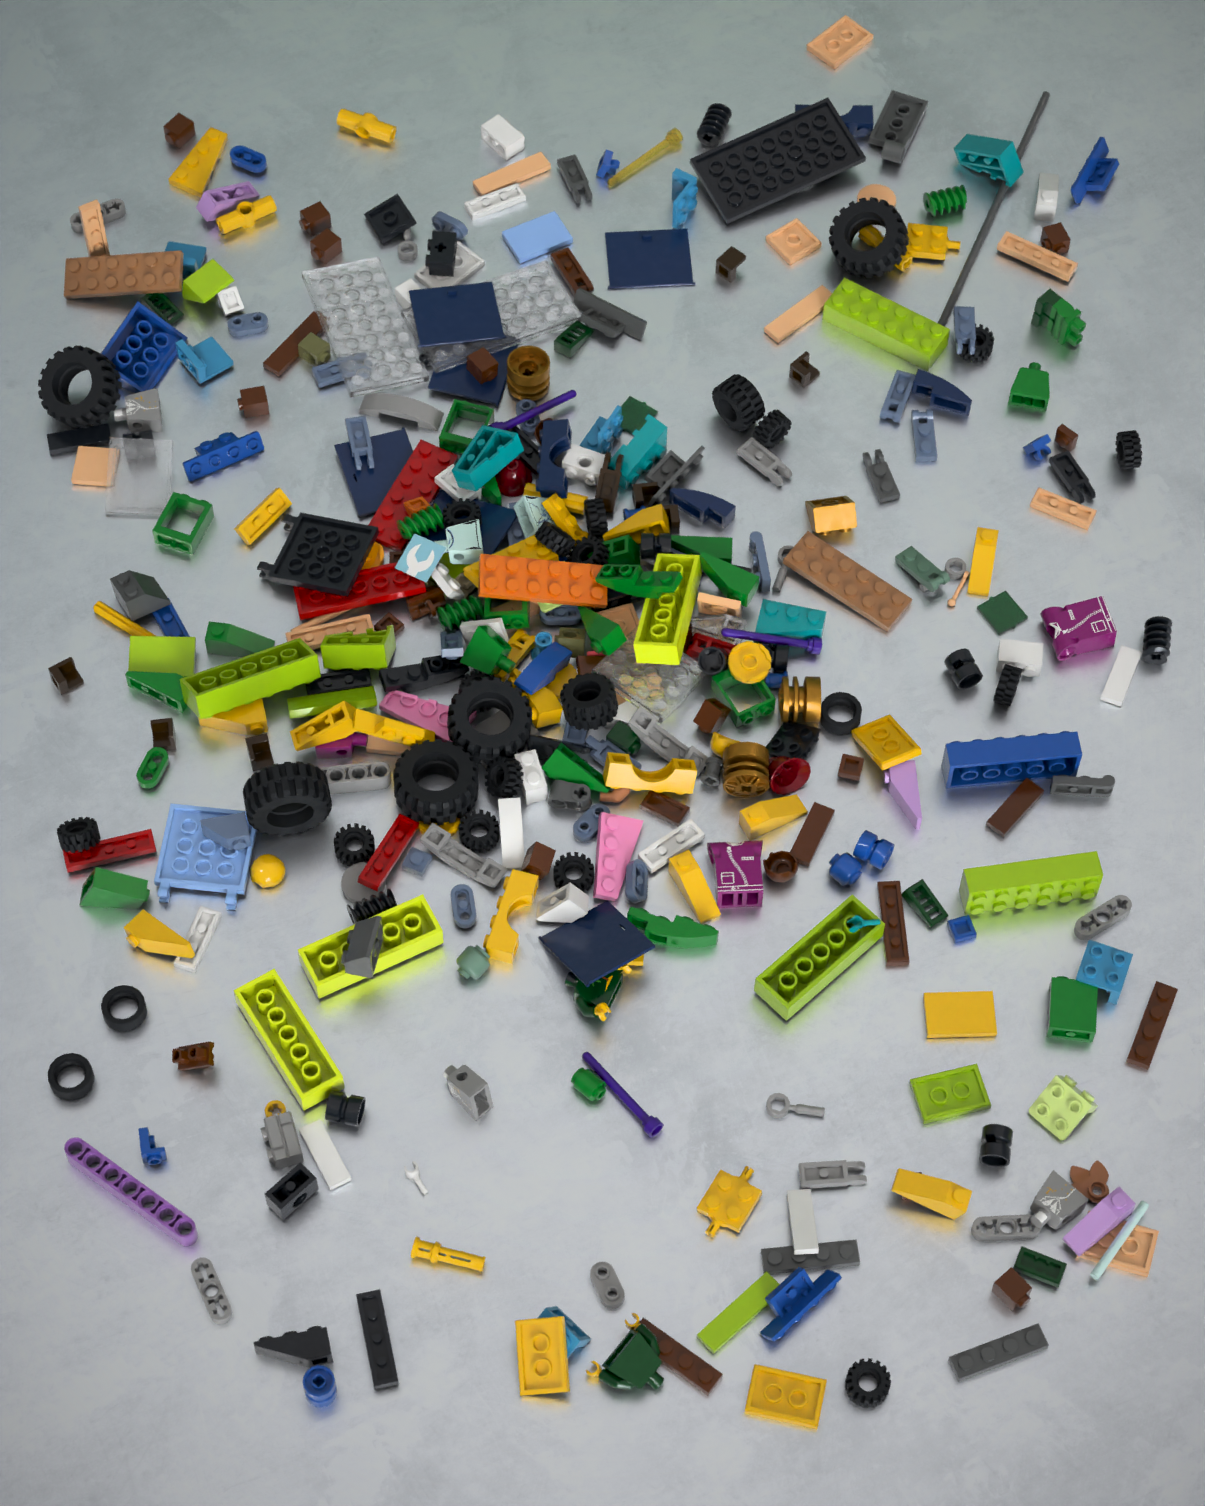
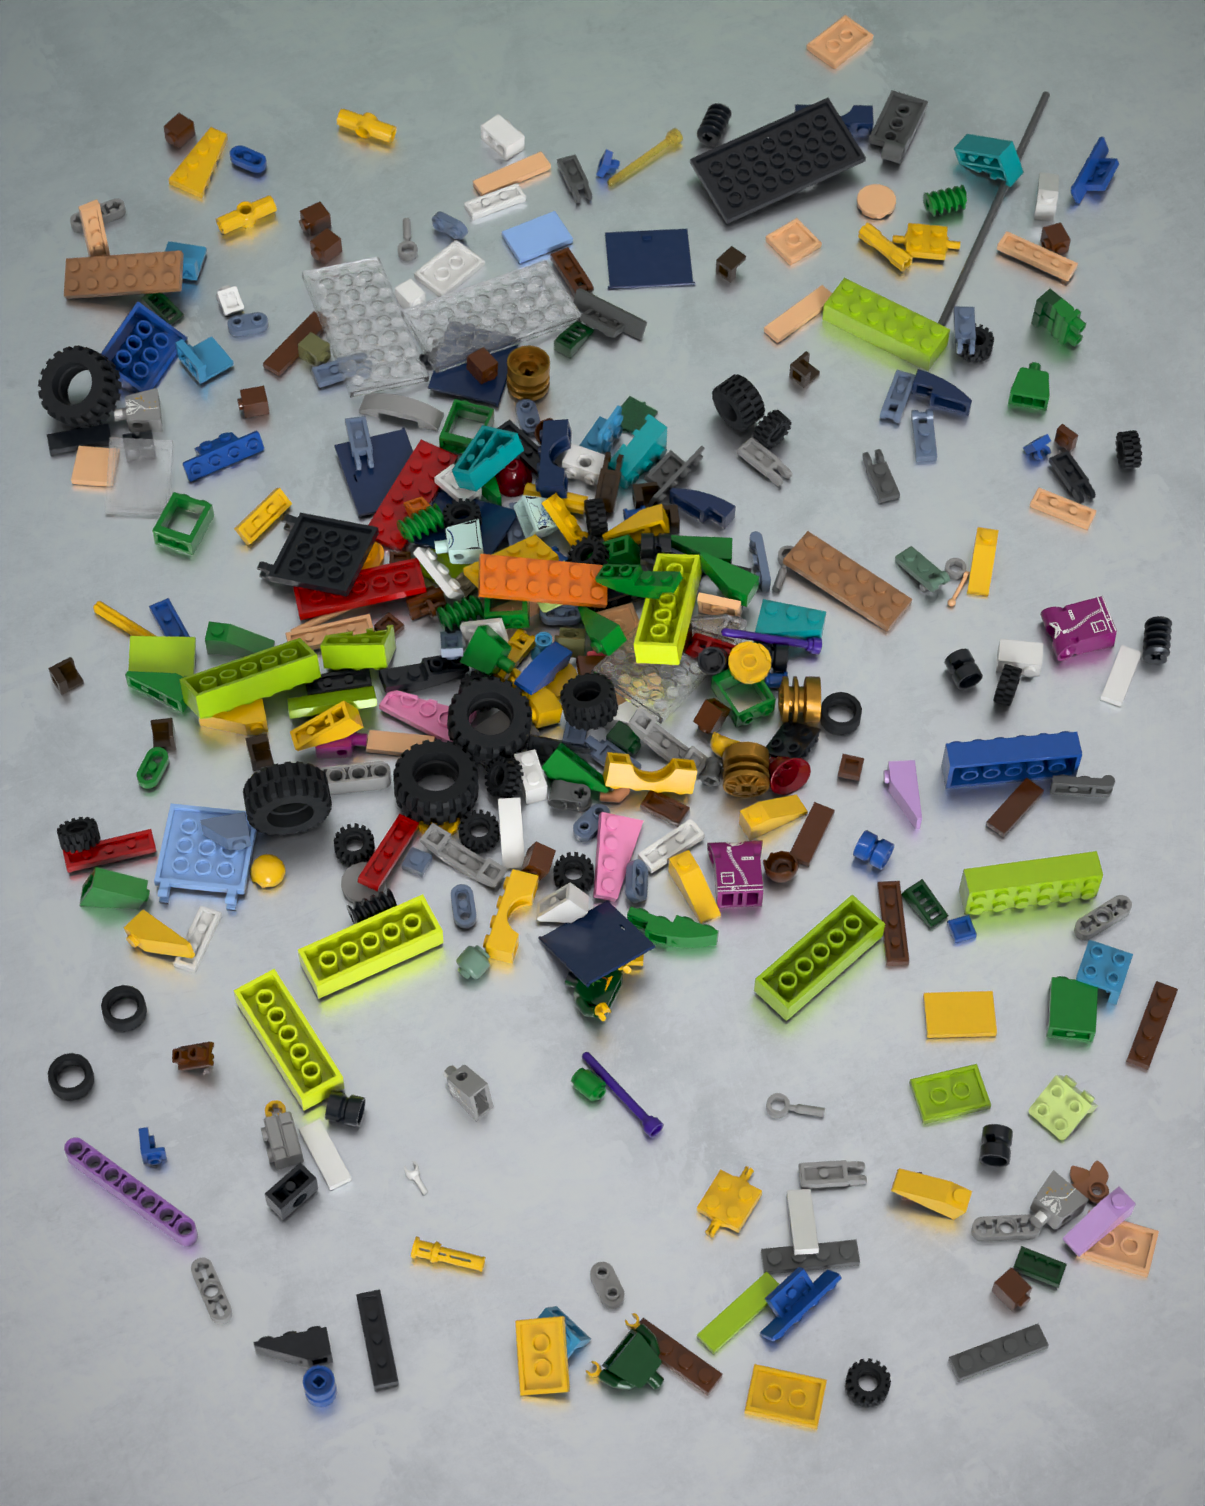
dark grey slope [110,570,171,621] -> none
lime slope [182,259,234,303] -> none
lavender slope [196,181,260,222] -> none
dark grey slope [341,916,384,979] -> none
yellow bracket [353,709,435,747] -> none
black plate [364,193,417,244] -> none
medium azure sticker [395,533,446,583] -> none
dark blue piece [409,282,507,348] -> none
black brick [425,231,457,277] -> none
dark purple piece [489,390,577,431] -> none
black tyre [535,521,576,557] -> none
dark azure bracket [672,168,698,229] -> none
slope [805,496,857,535] -> none
black tyre [829,197,909,279] -> none
blue head [829,852,862,886] -> none
teal hand [847,915,880,933] -> none
yellow tile [851,714,922,771] -> none
clear green piece [977,590,1028,635] -> none
light aqua bar [1090,1201,1149,1280] -> none

